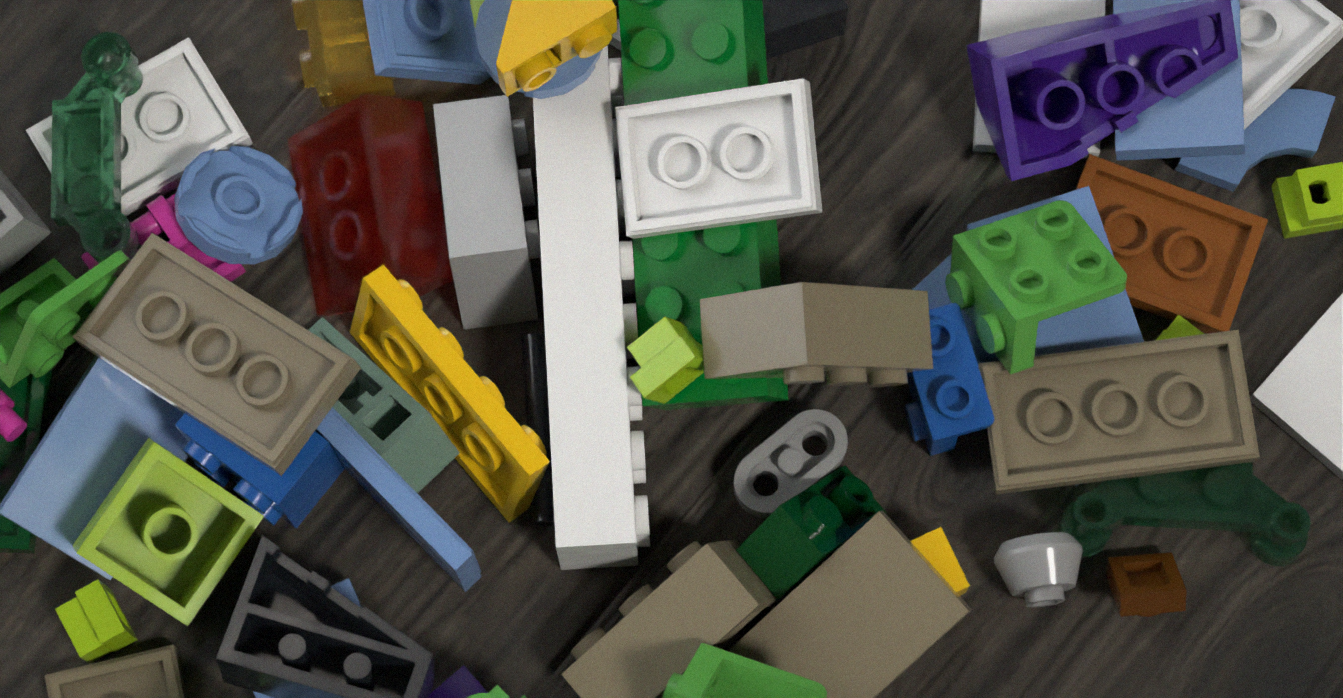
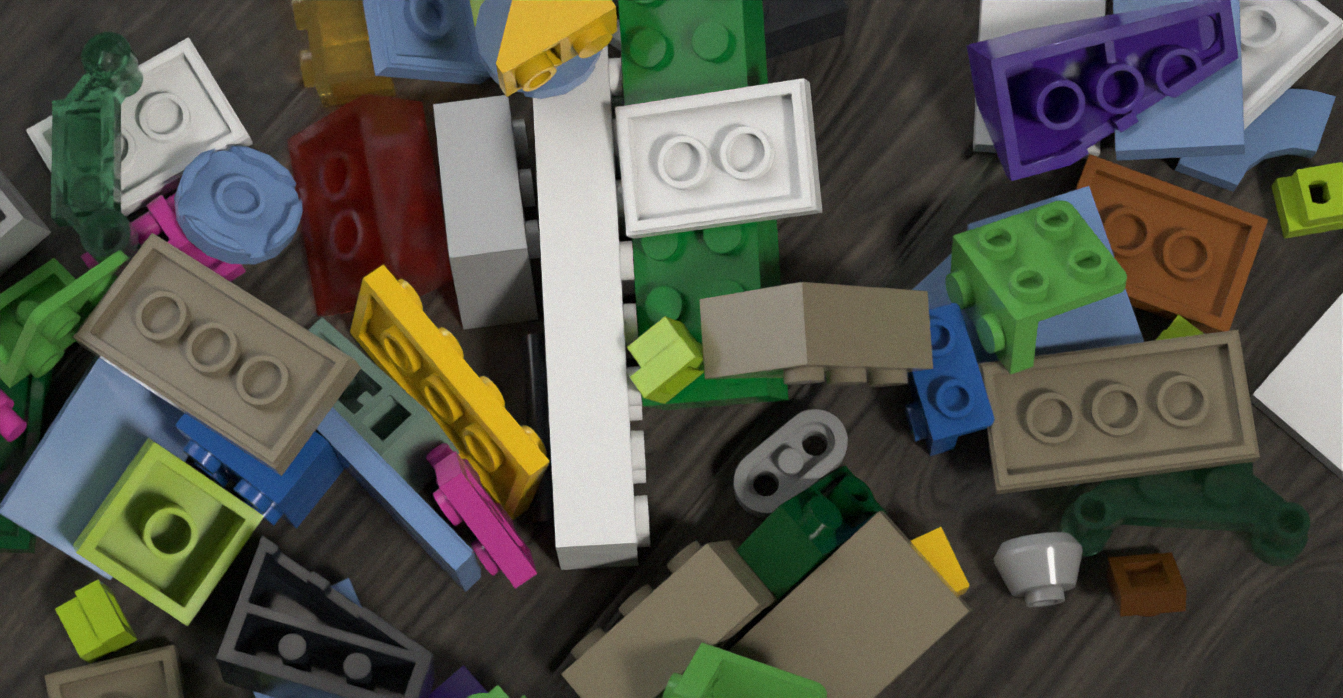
none -> dark pink plate [426,443,537,589]

